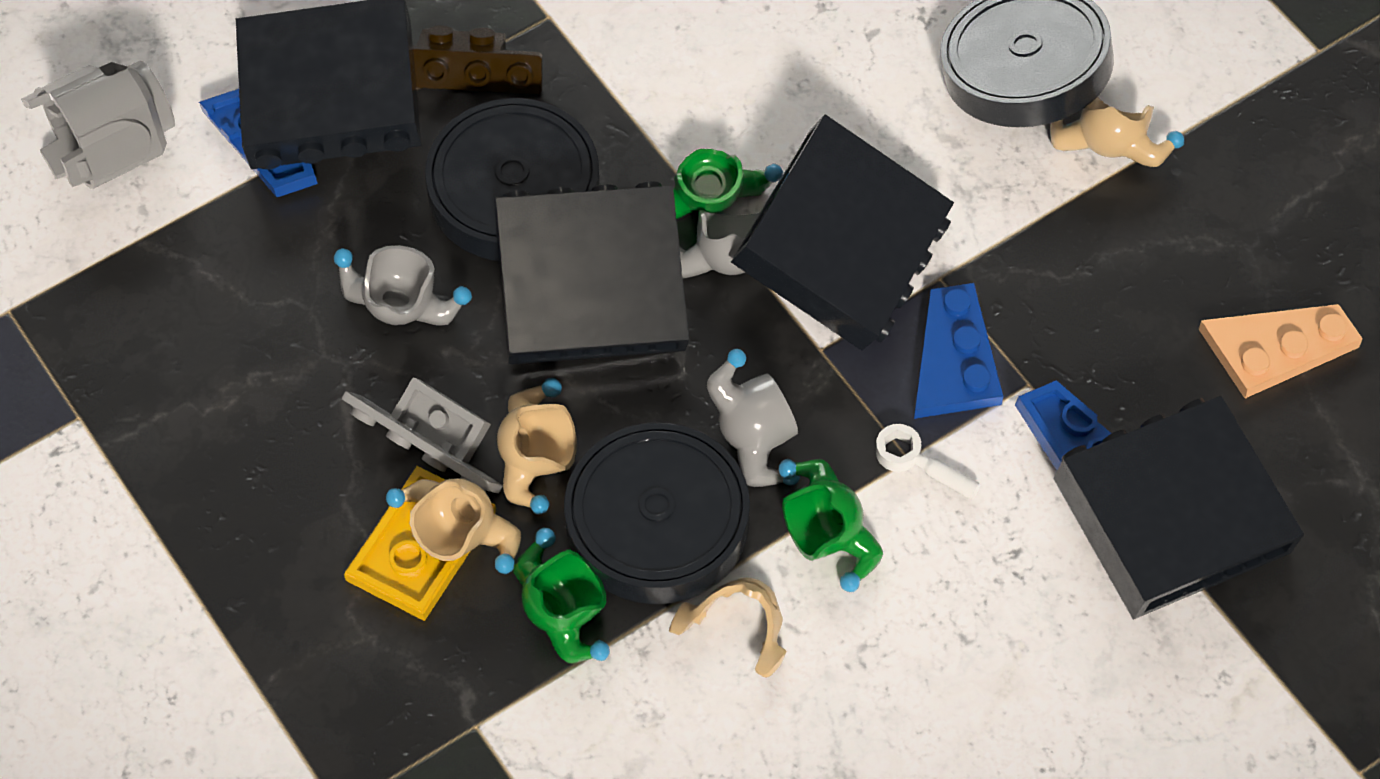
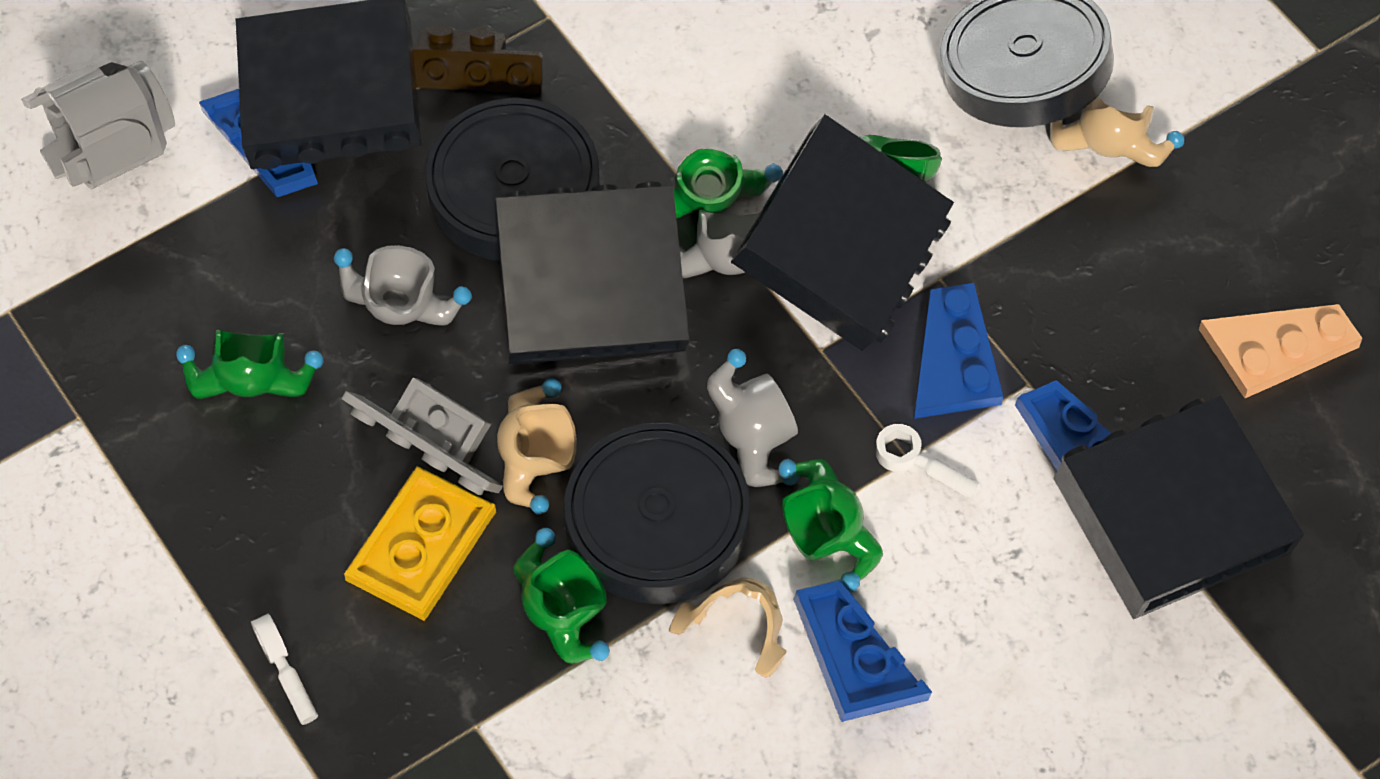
tan piece [386,479,521,574] -> none
none -> green piece [176,330,324,399]
none -> white piece [251,614,318,725]
none -> blue wing [793,580,932,722]
none -> green piece [860,135,942,183]

